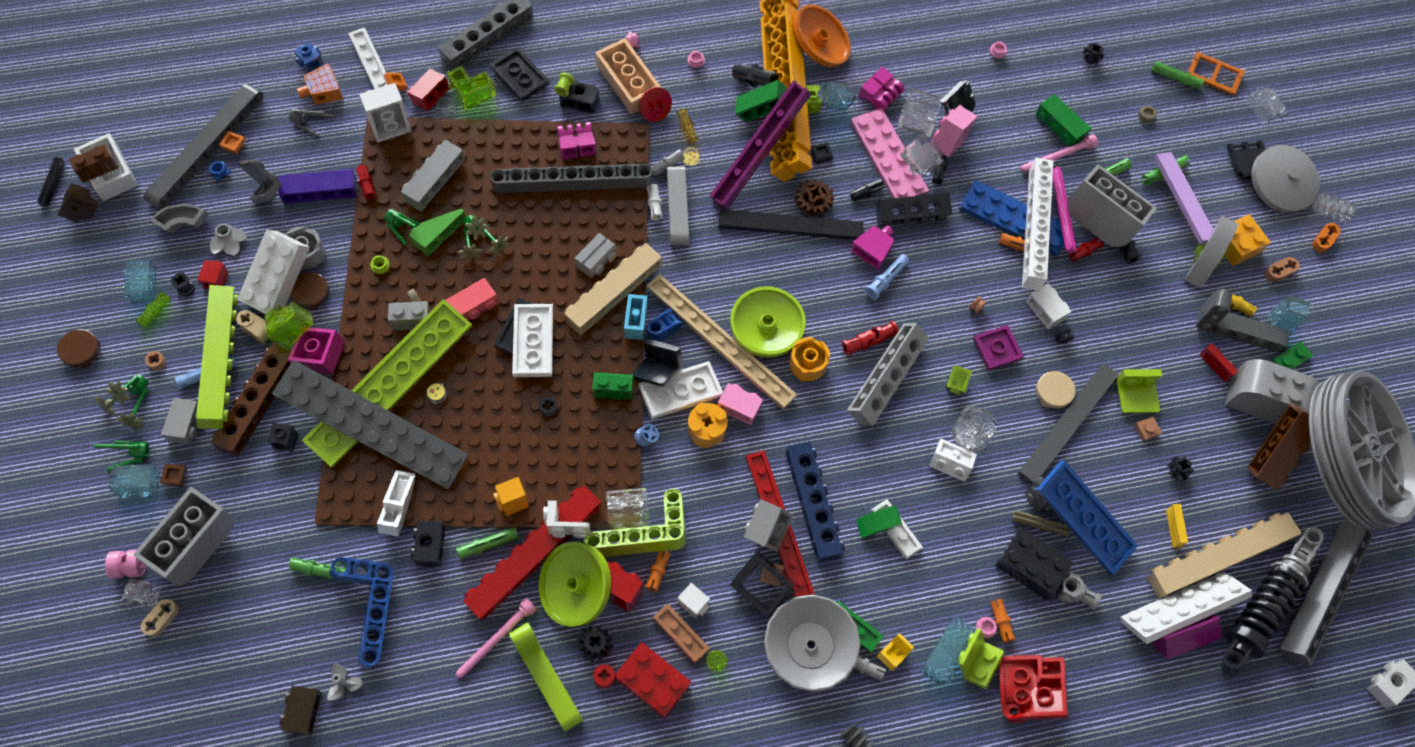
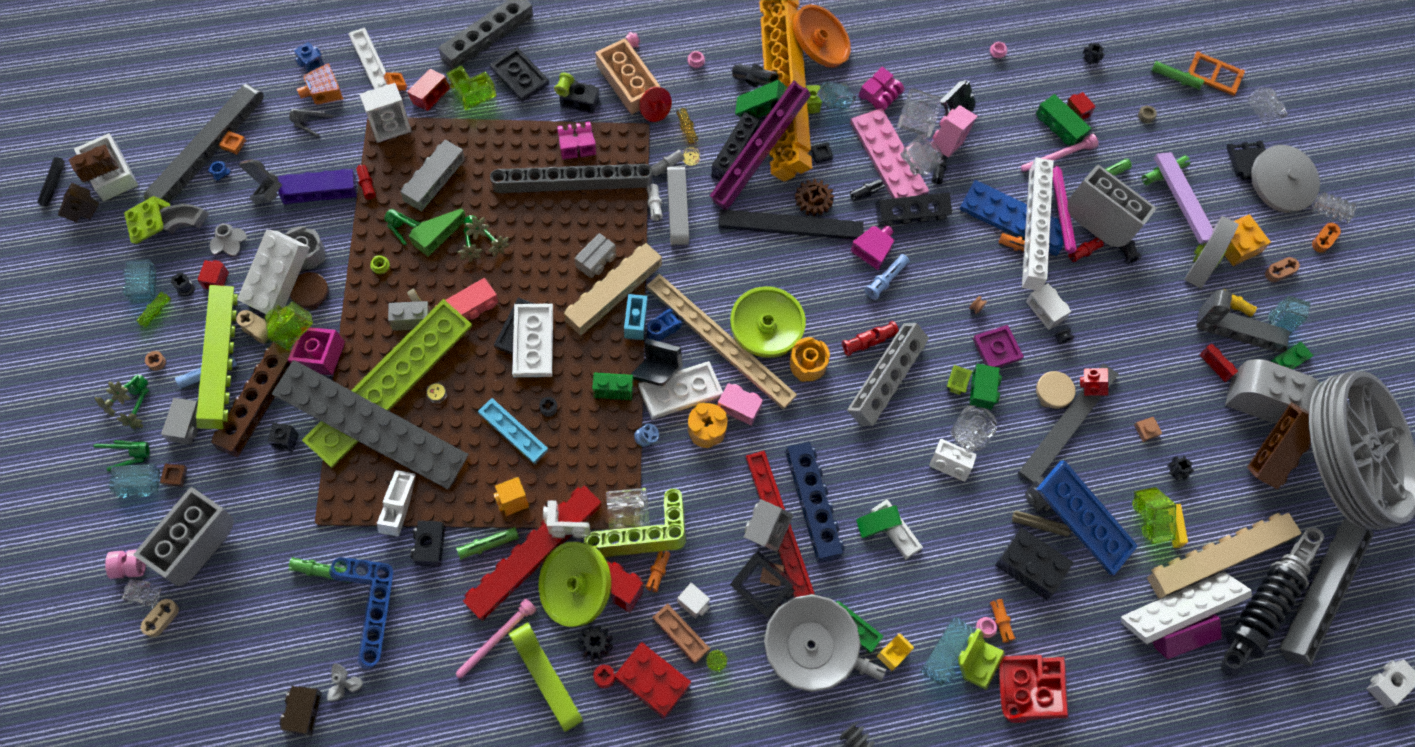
reddish brown tile [57,329,101,368] -> none
light grey connector [1057,572,1102,610] -> none
lime bracket [1116,369,1162,413] -> none
none -> lime bracket [124,196,170,244]
none -> medium azure plate [478,398,548,464]
none -> black brick [711,112,760,180]
none -> green brick [969,364,1002,409]
none -> red brick [1067,92,1096,120]
none -> red brick [1080,368,1109,396]
none -> clear neon green brick [1132,487,1176,544]

